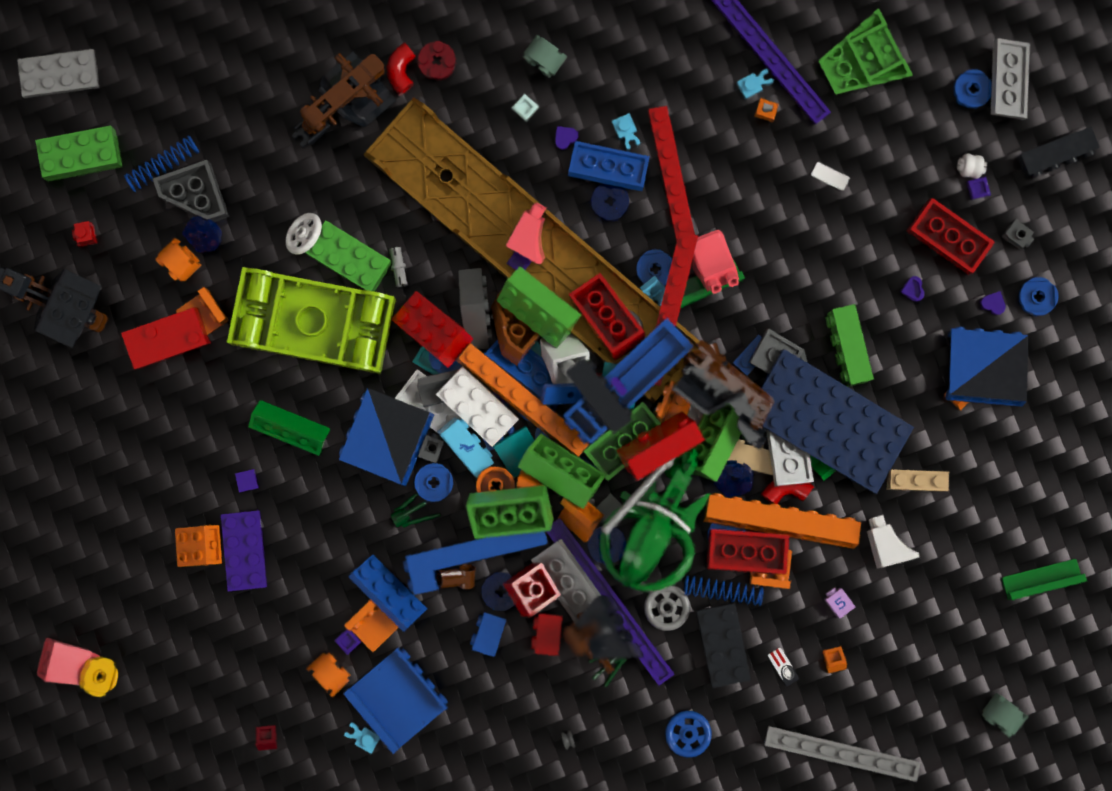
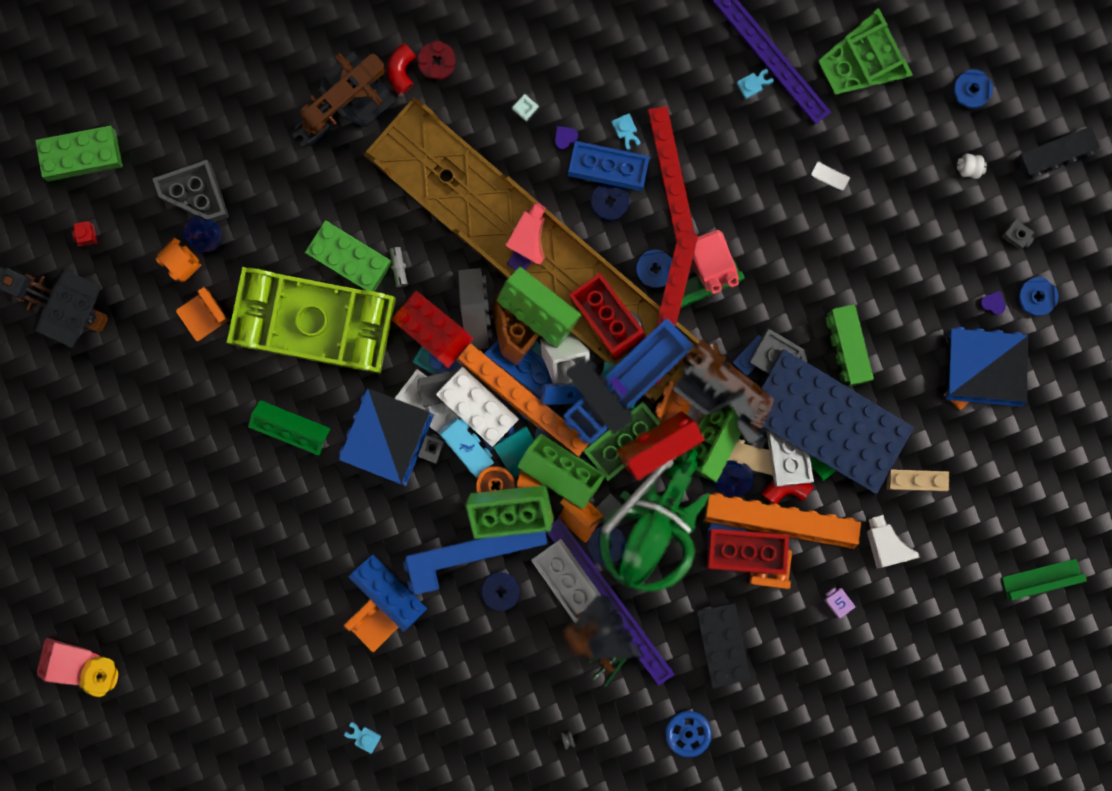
light grey plate [18,49,99,98] -> none
red brick [121,307,211,370] -> none
blue piece [124,135,199,192] -> none
orange bracket [175,525,222,567] -> none
dark purple plate [221,511,267,591] -> none
dark purple tile [235,469,259,492] -> none
dark red slope [256,725,277,751] -> none
white plate [285,213,322,255] -> none
orange brick [306,652,350,697] -> none
dark purple tile [334,629,362,655] -> none
blue panel [343,647,448,754] -> none
dark green plant [390,492,441,528] -> none
blue plate [414,463,453,502] -> none
reddish brown piece [436,564,476,589] -> none
blue brick [470,612,507,657] -> none
red brick [503,563,561,617] -> none
sand green brick [523,35,567,78] -> none
red brick [531,613,562,656] -> none
medium azure plate [640,276,665,307] -> none
light grey plate [644,585,690,631] -> none
blue piece [684,575,763,607] -> none
orange slope [755,98,779,122] -> none
light grey plate [764,726,921,782] -> none
sticker [768,648,799,686] -> none
orange slope [823,646,847,673] -> none
dark purple tile [900,276,924,301] -> none
red brick [906,198,995,275] -> none
dark purple tile [967,177,991,200] -> none
sand green brick [982,692,1028,737] -> none
light grey plate [991,38,1030,119] -> none

